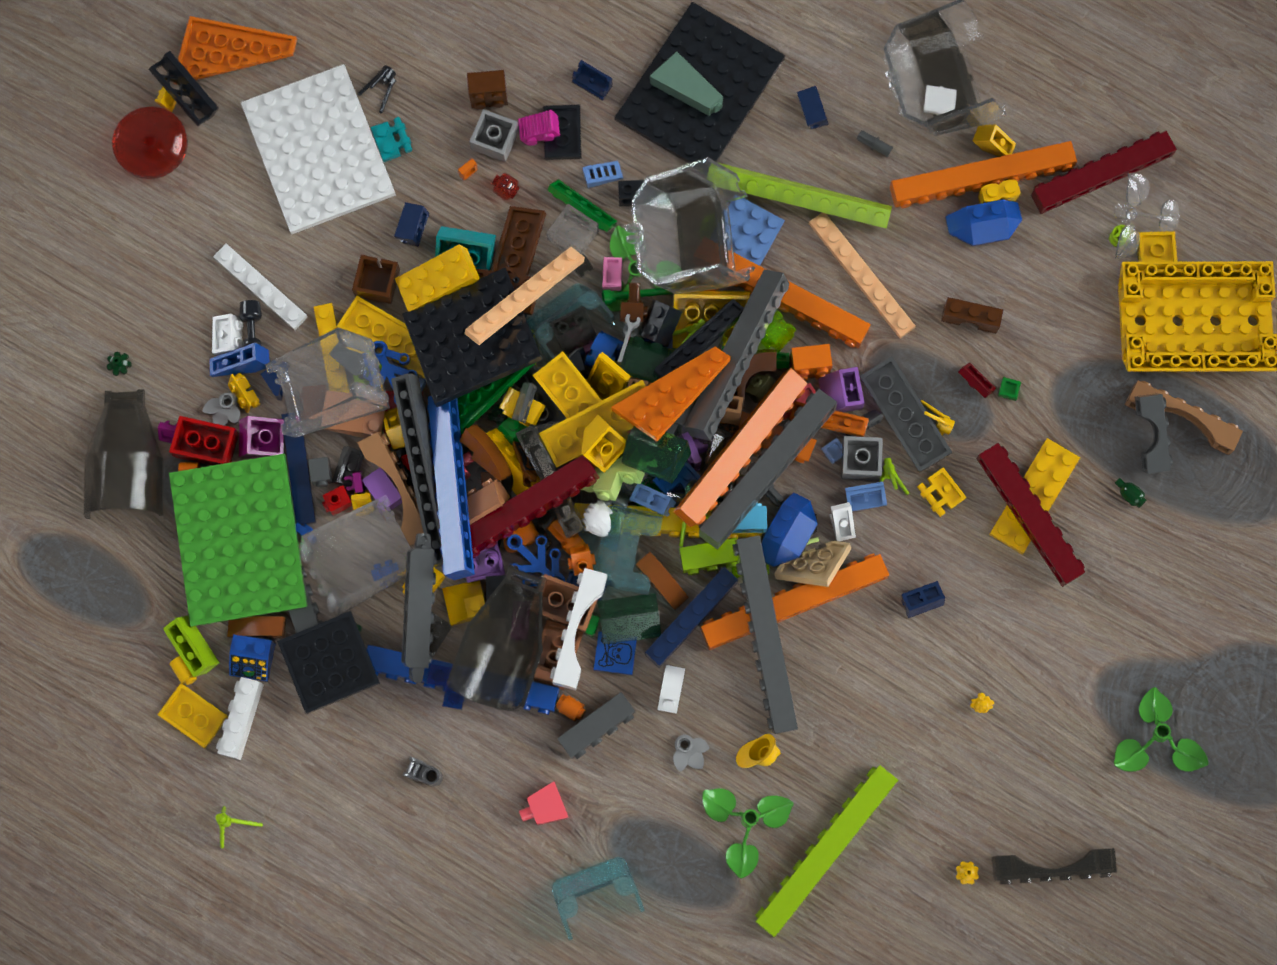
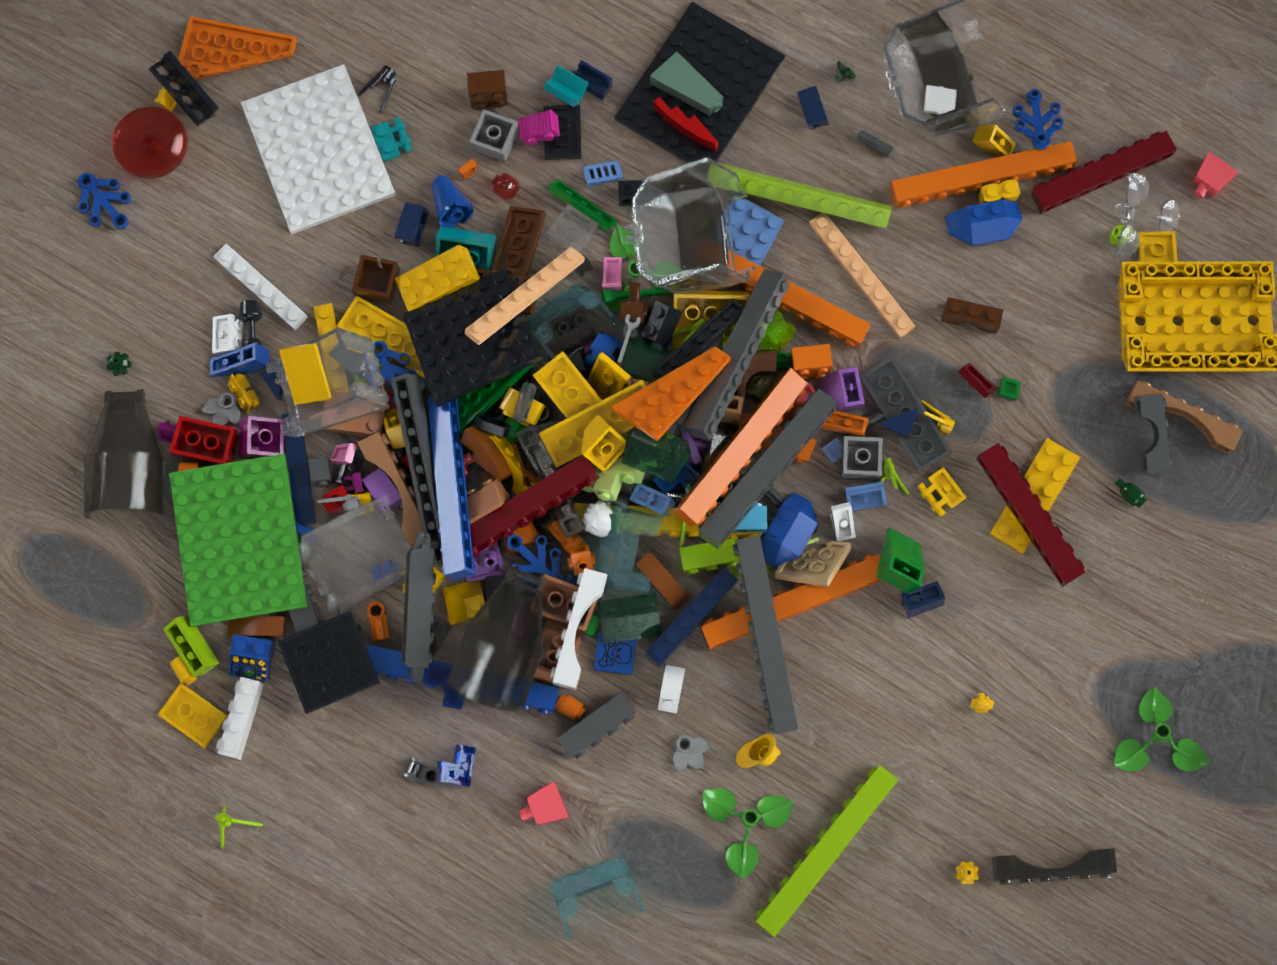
none -> blue plant [78,173,131,230]
none -> yellow tile [279,343,332,405]
none -> light grey plant [317,494,363,527]
none -> bright pink tile [330,443,357,465]
none -> orange piece [367,602,390,642]
none -> blue cone [431,175,474,228]
none -> clear blue plate [435,744,476,787]
none -> black beam [473,414,511,437]
none -> teal panel [543,65,589,107]
none -> red slope [654,97,718,151]
none -> dark green plant [835,60,856,82]
none -> green slope [876,527,925,594]
none -> dark blue slope [881,408,918,439]
none -> blue plant [1012,89,1064,150]
none -> coral torso [1192,151,1238,199]

